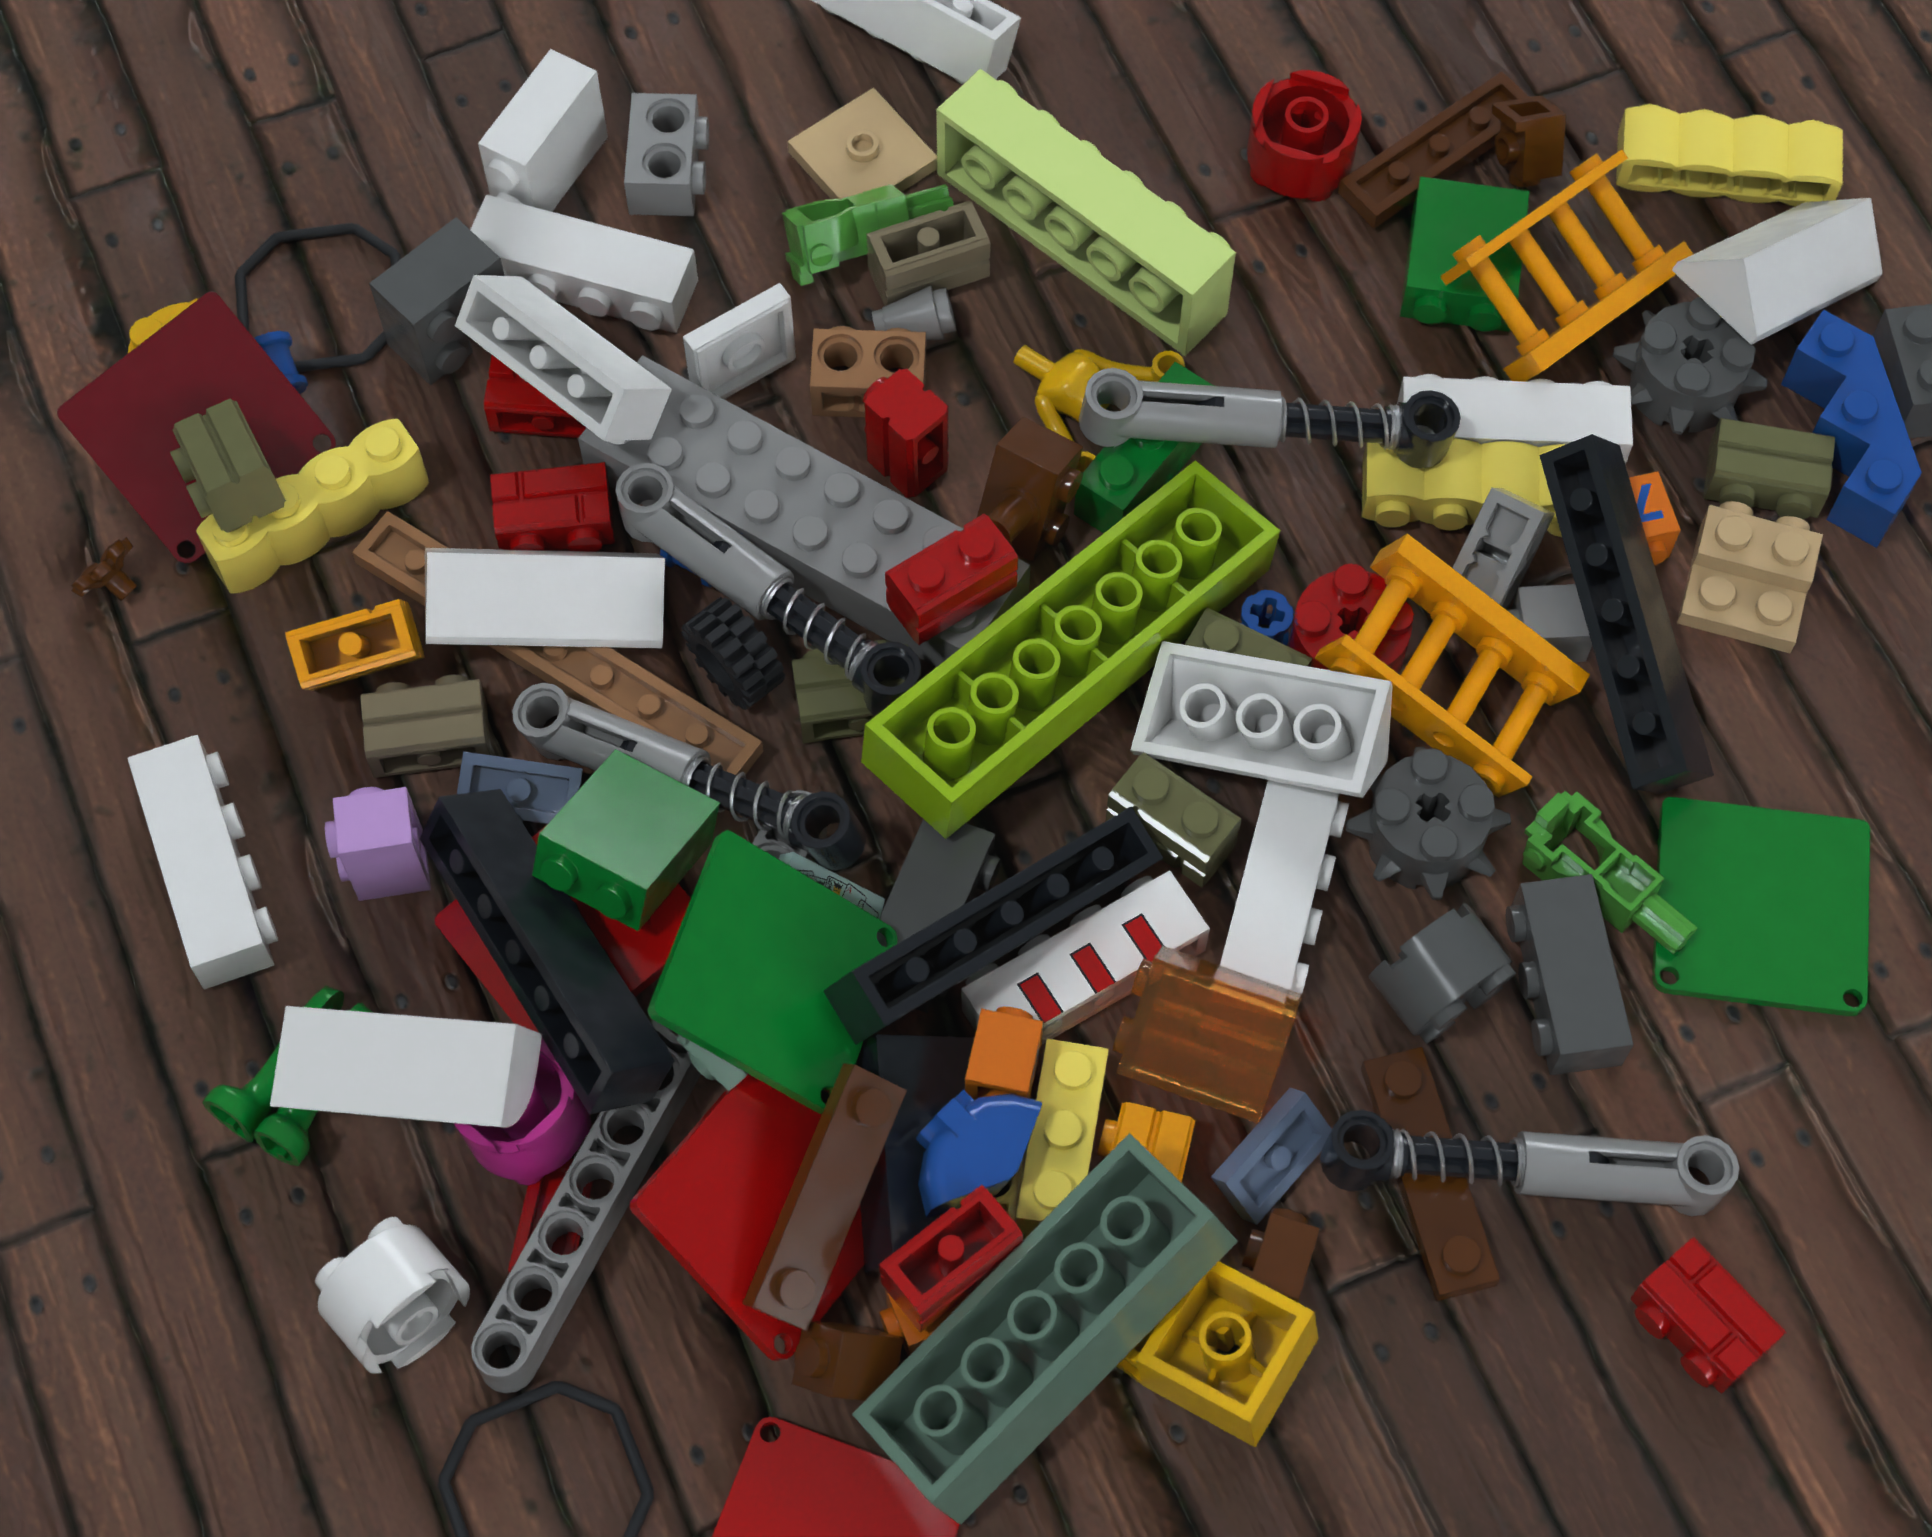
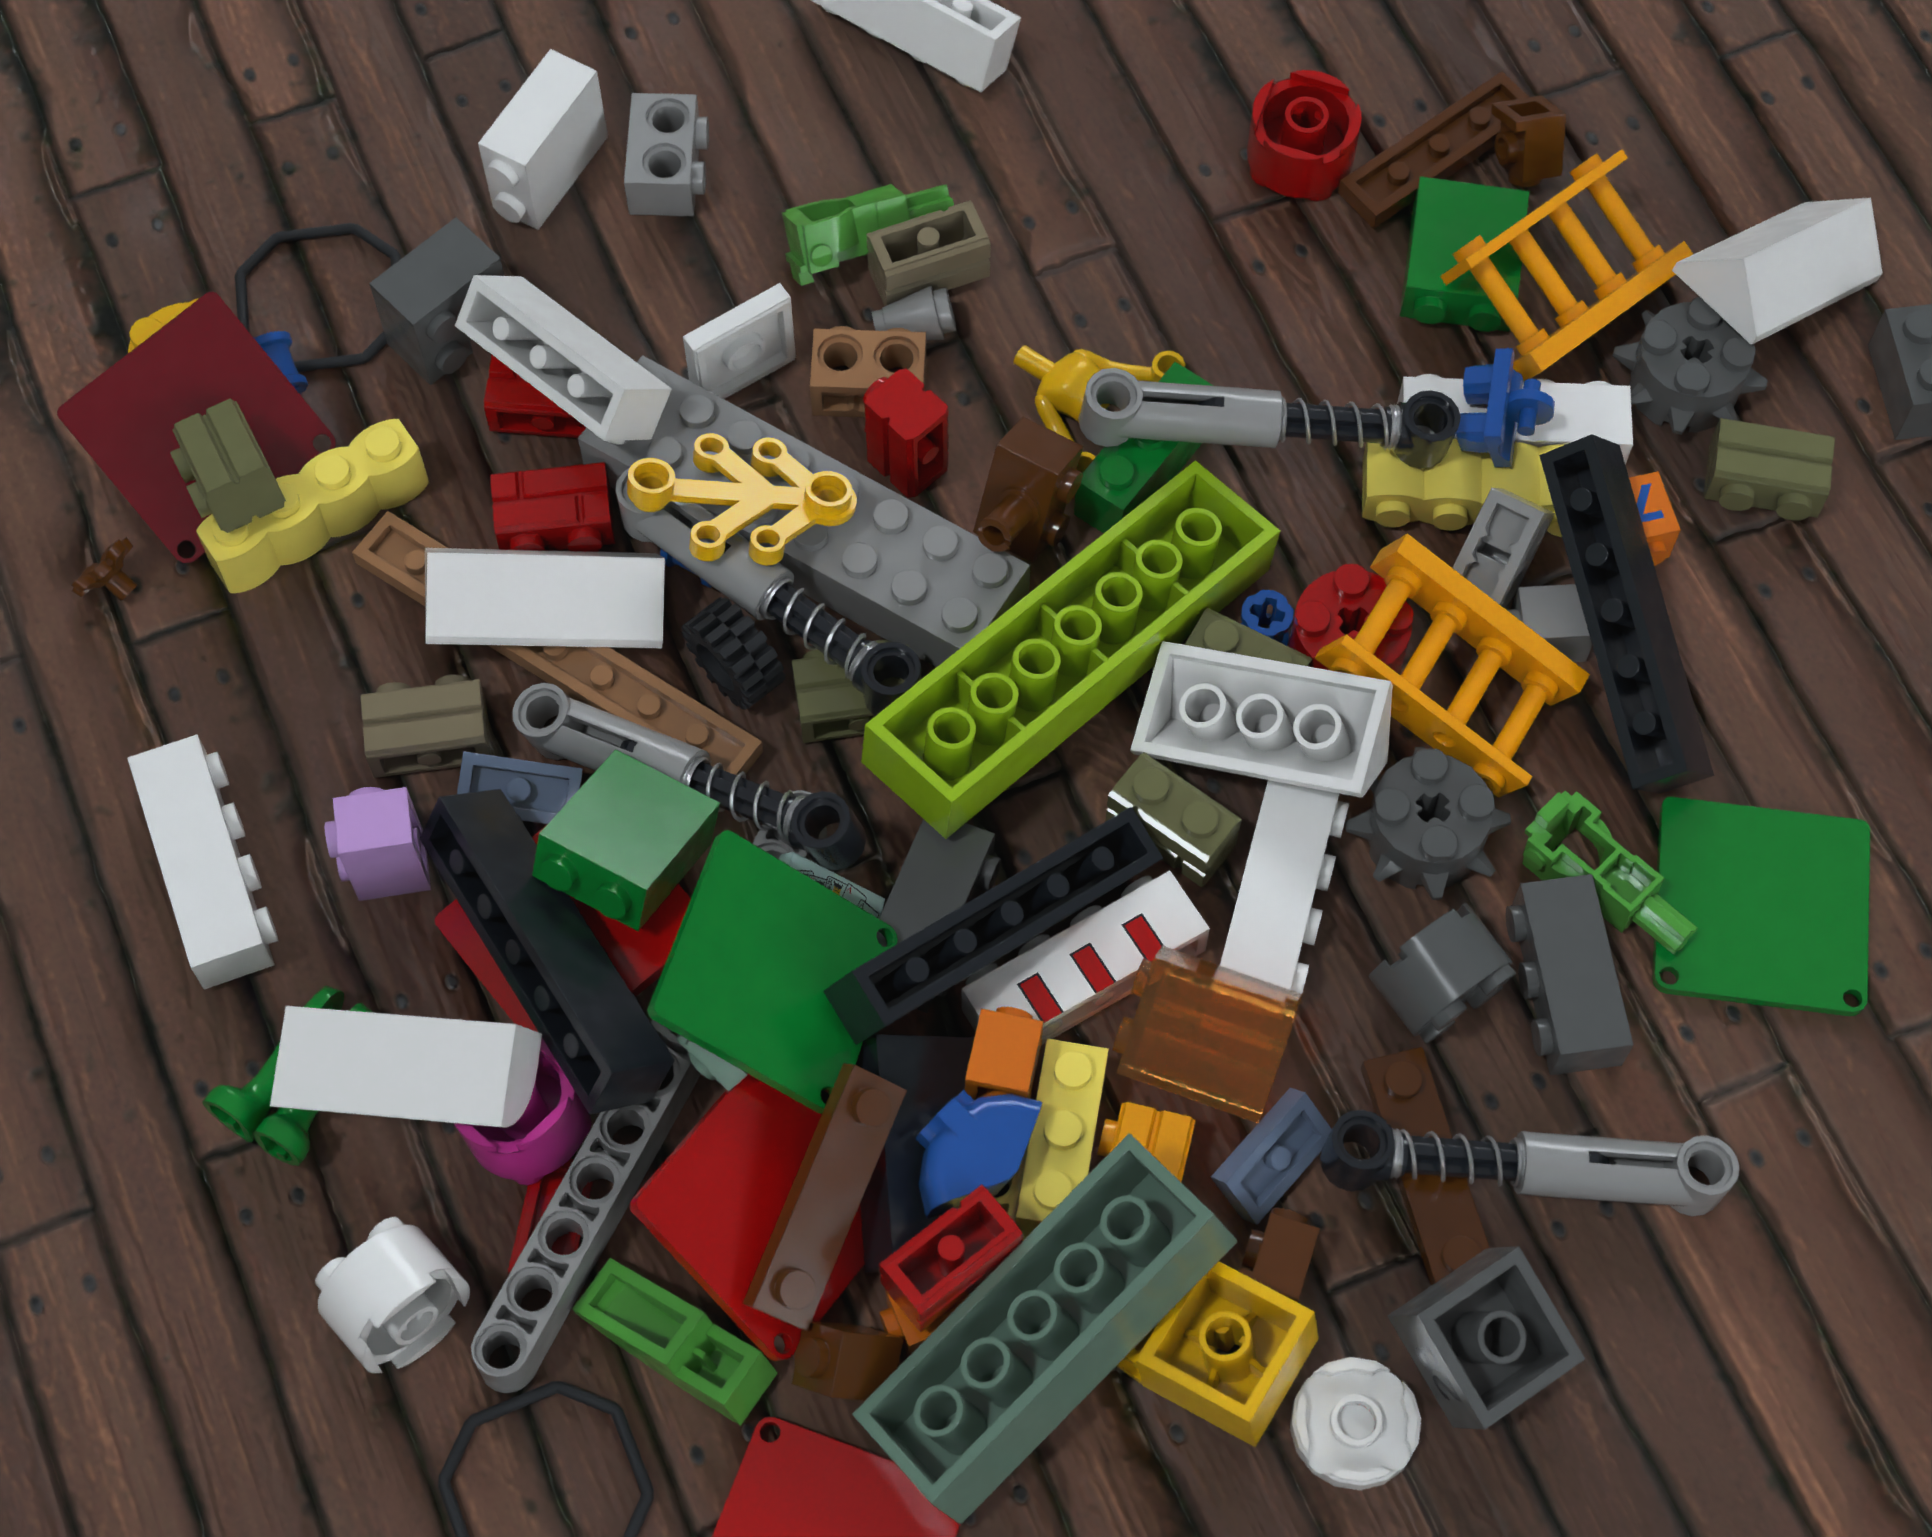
light orange brick [285,599,425,691] -> none
white brick [470,194,698,333] -> none
tan plate [788,87,937,199] -> none
red brick [885,513,1018,645] -> none
yellowish green brick [936,68,1236,356] -> none
light yellow brick [1616,104,1843,207] -> none
red brick [1630,1237,1787,1394] -> none
tan plate [1677,501,1823,653] -> none
blue brick [1781,309,1922,548] -> none
none -> bright green slope [572,1258,778,1426]
none -> yellow plant [627,433,857,566]
none -> white tile [1290,1357,1421,1490]
none -> dark grey brick [1387,1246,1585,1430]
none -> blue hips [1456,348,1555,467]

